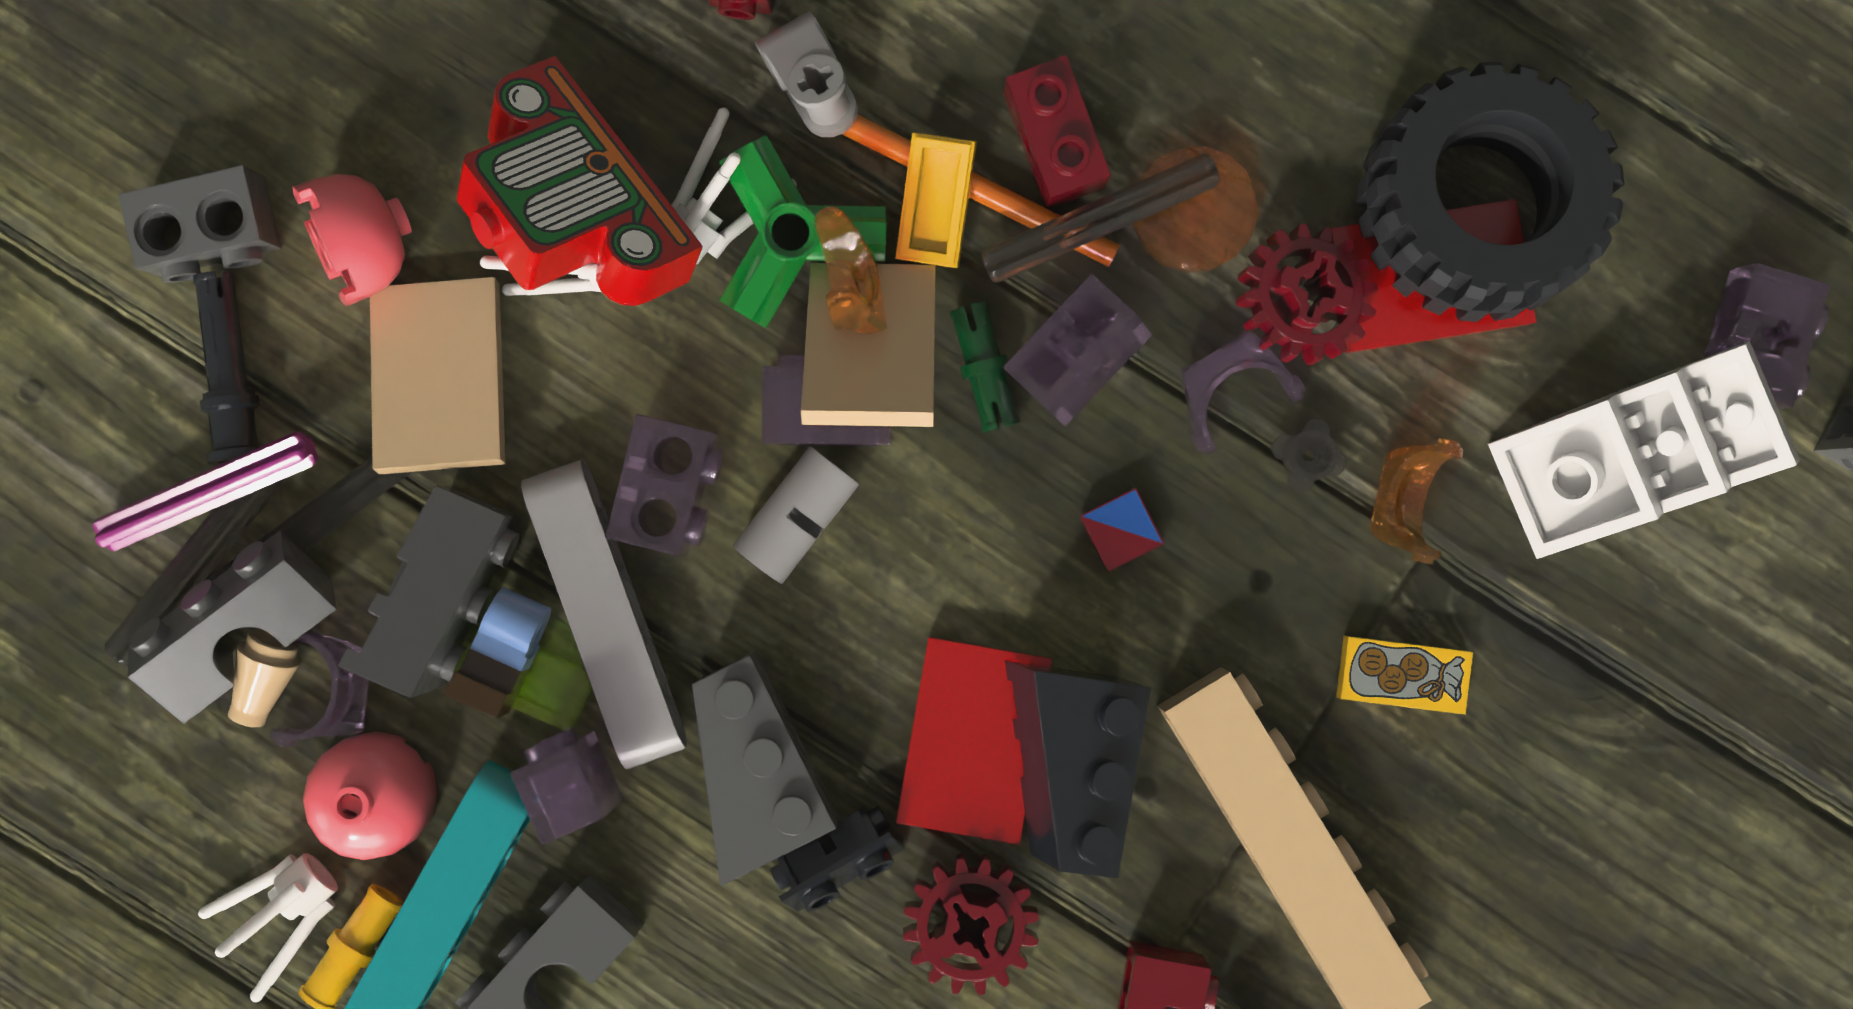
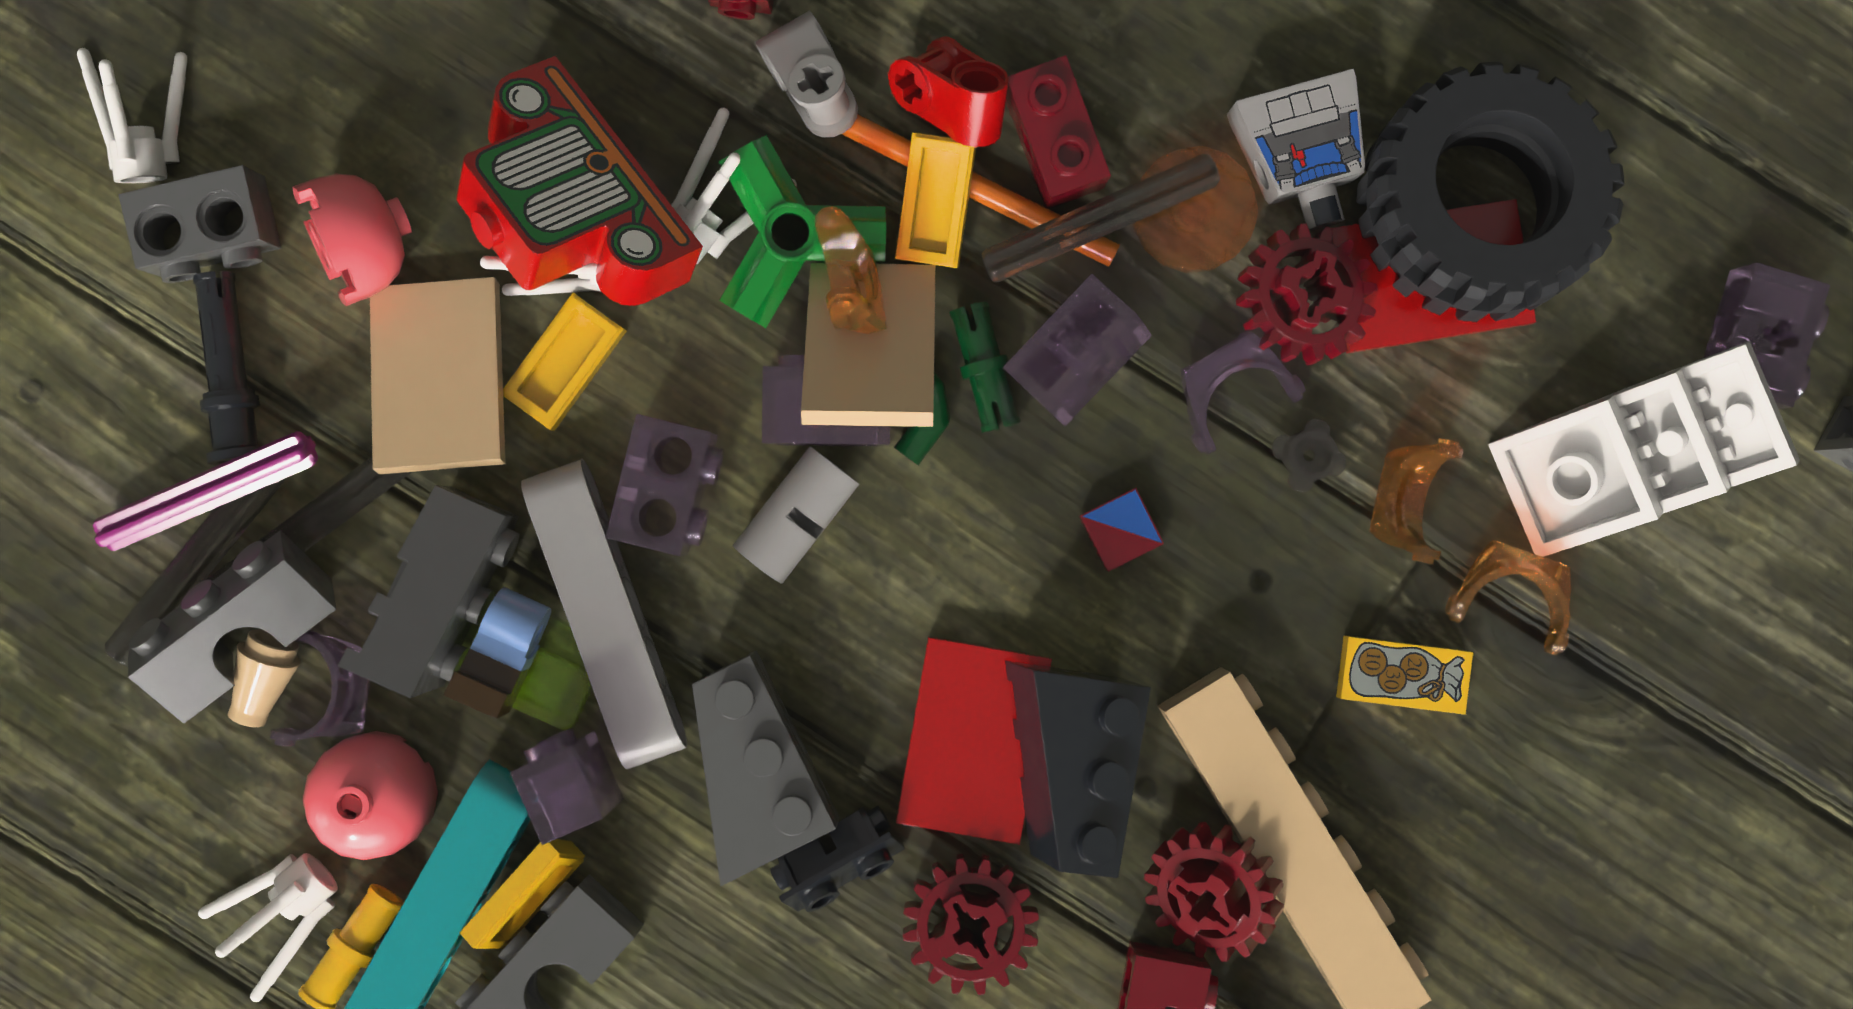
none -> white plant [77,48,188,183]
none -> yellow tile [460,837,585,949]
none -> yellow tile [503,292,627,431]
none -> red piece [888,36,1009,147]
none -> dark green arm [894,374,950,466]
none -> dark red gear [1144,822,1284,962]
none -> torso [1227,69,1365,231]
none -> clear orange helmet [1445,540,1571,656]

